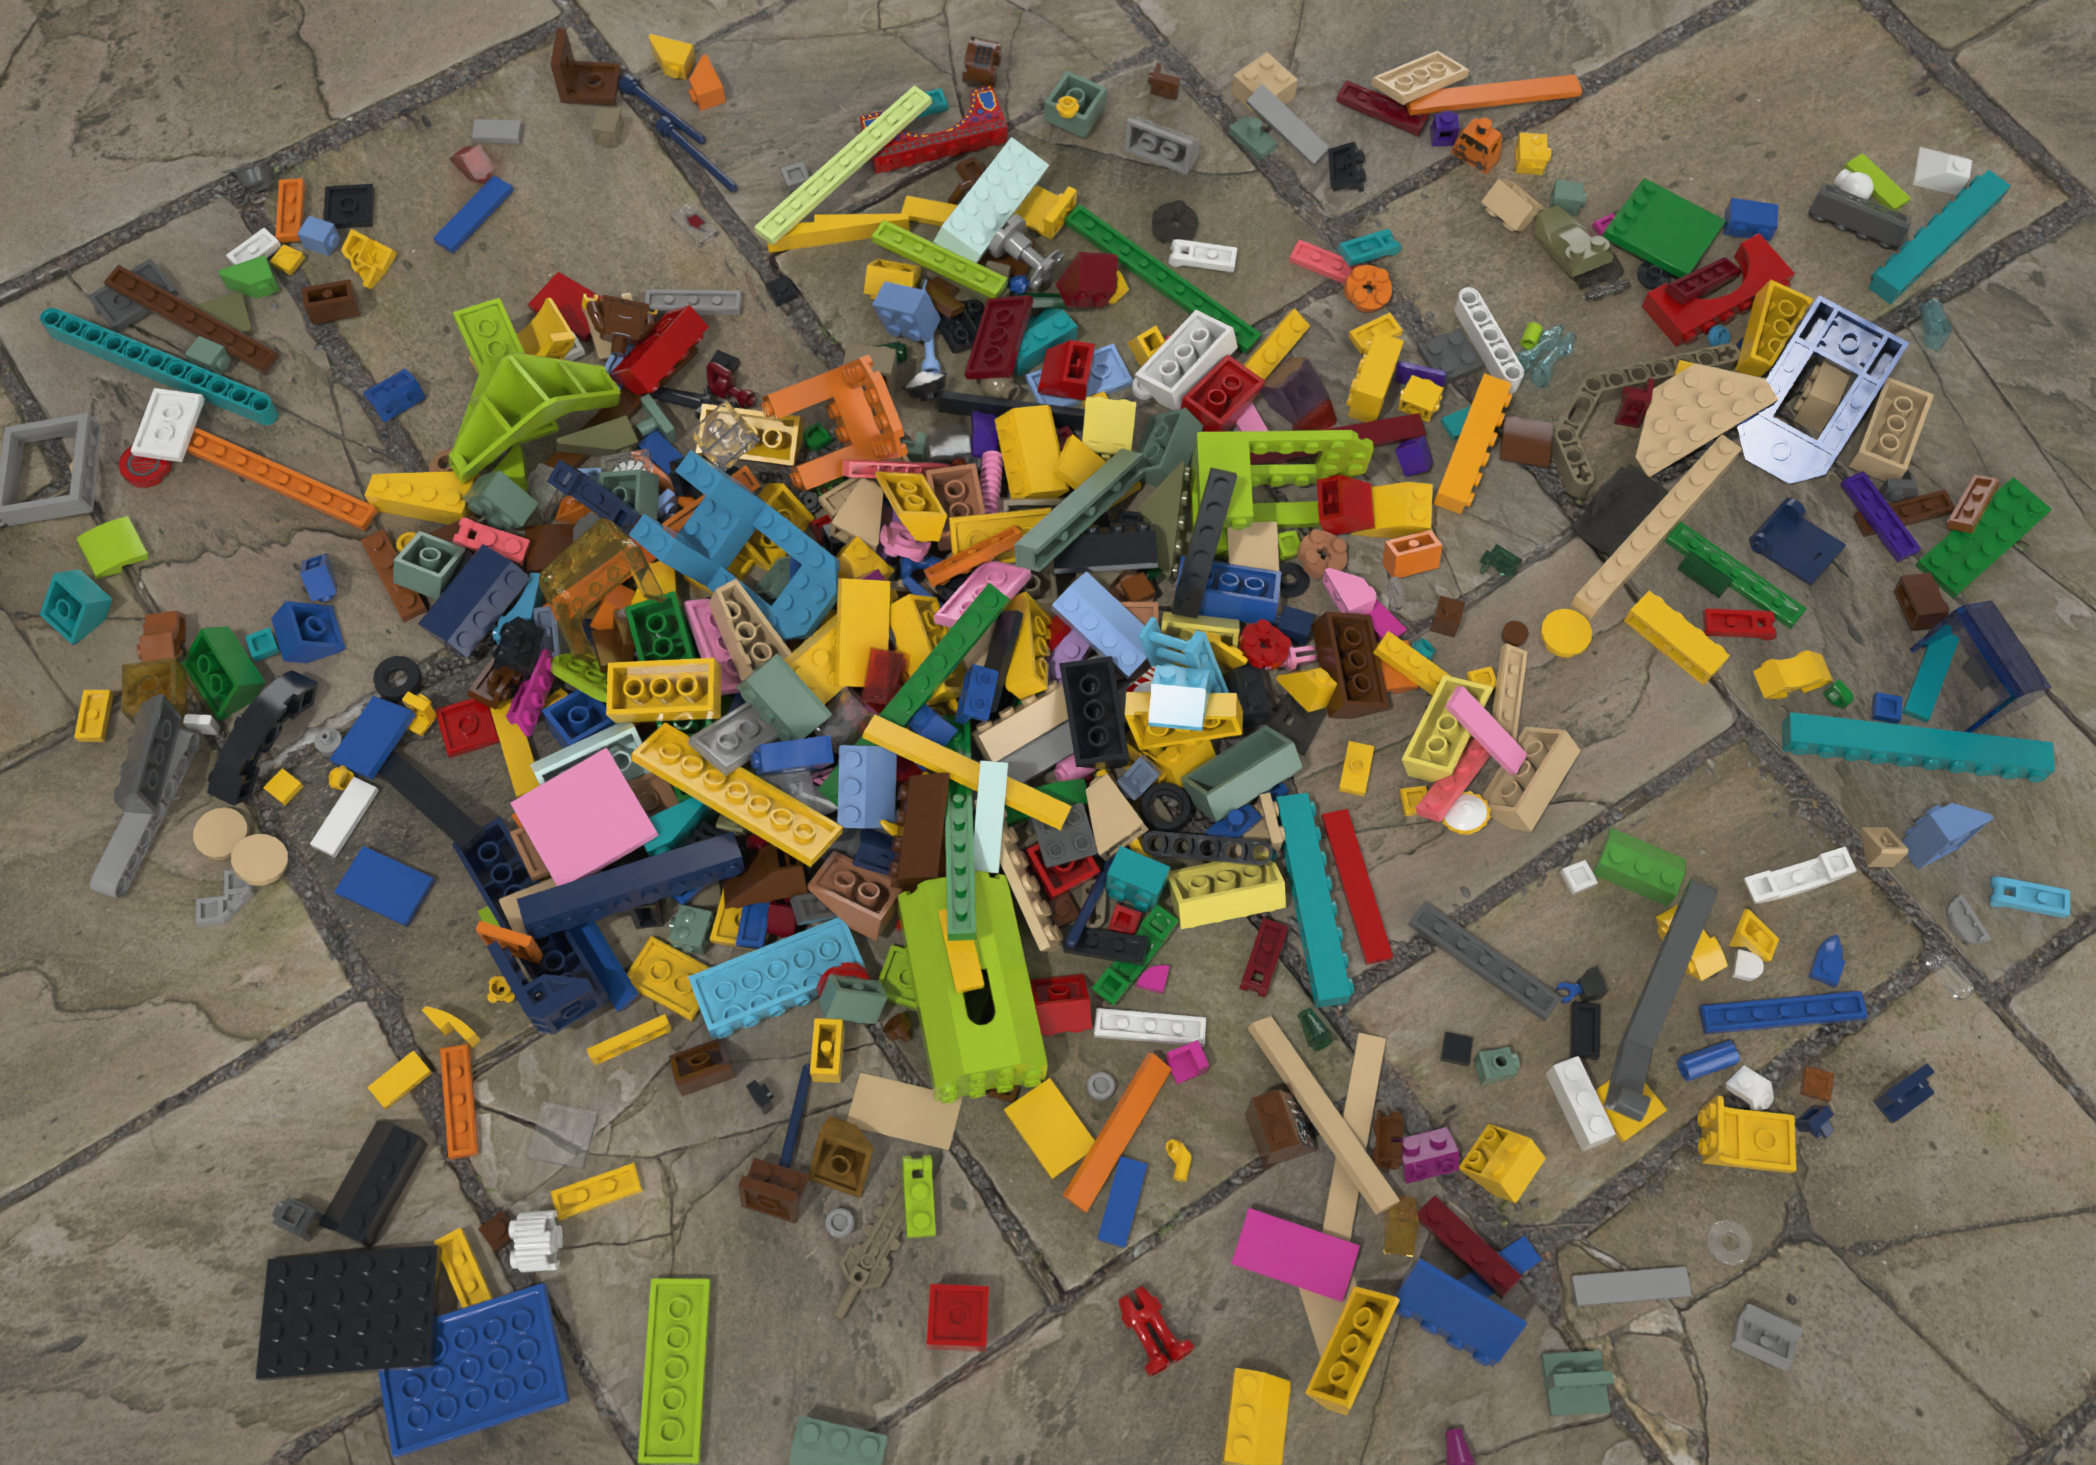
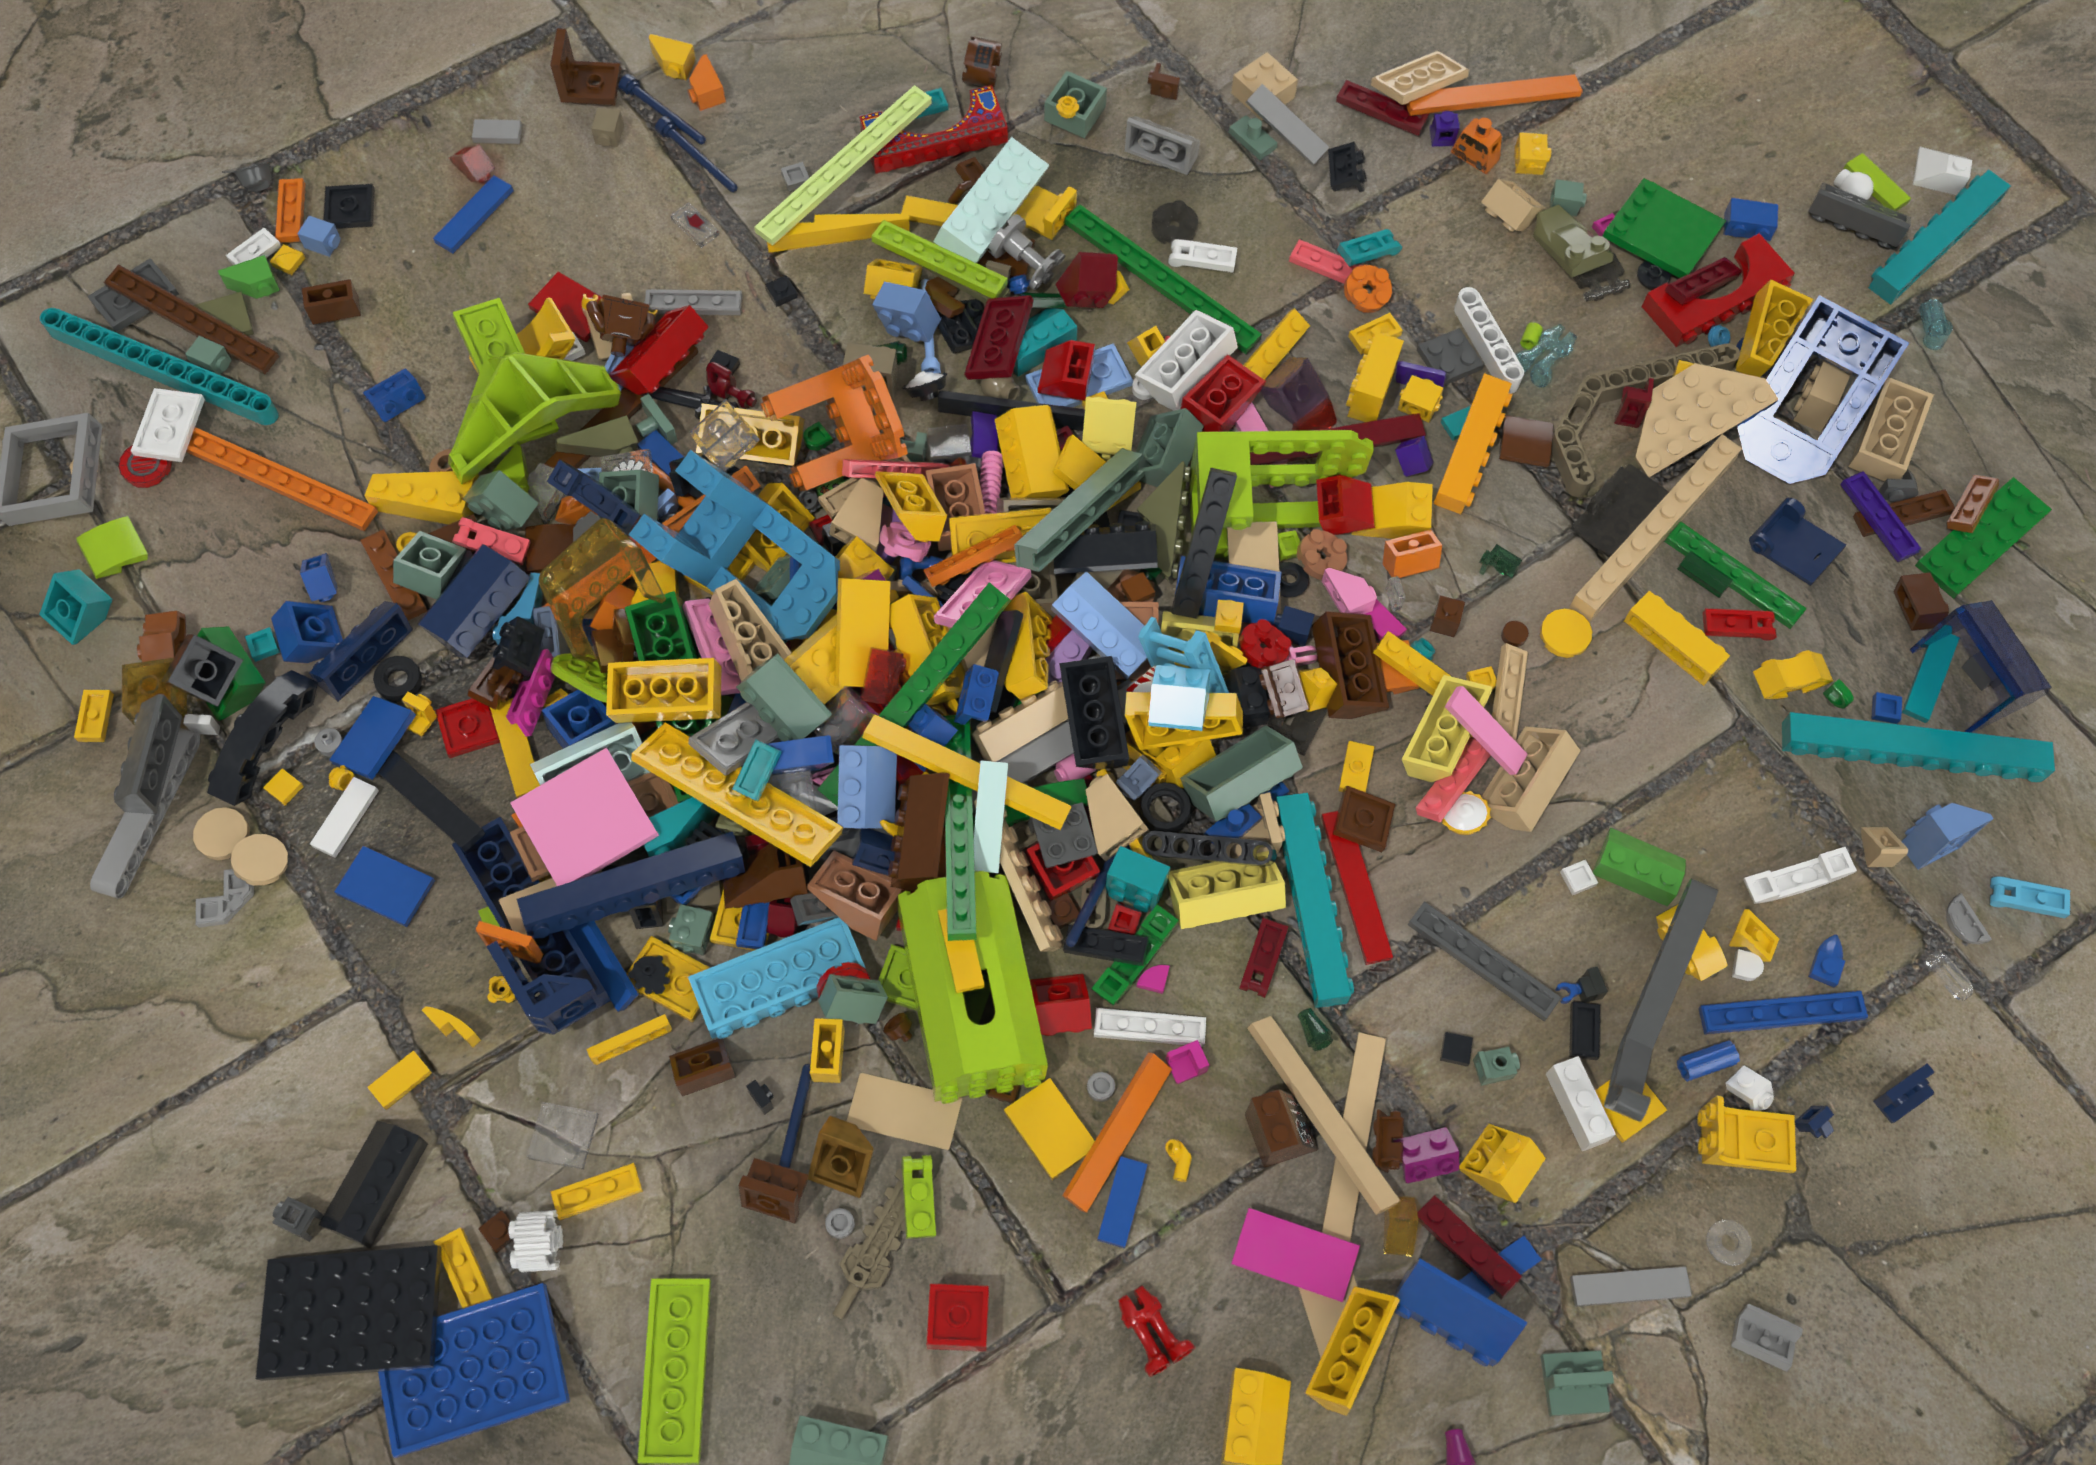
yellow slope [341,229,398,289] -> none
orange tile [440,1044,479,1160] -> none
yellow tile [1399,786,1427,816] -> none
clear orange tile [1800,1066,1834,1102] -> none
none -> black slope [162,634,243,707]
none -> dark blue slope [309,601,413,702]
none -> black piece [628,956,670,994]
none -> teal tile [732,739,782,801]
none -> yellow bracket [1214,599,1244,634]
none -> bracket [1259,659,1310,718]
none -> reddish brown tile [1333,786,1395,853]

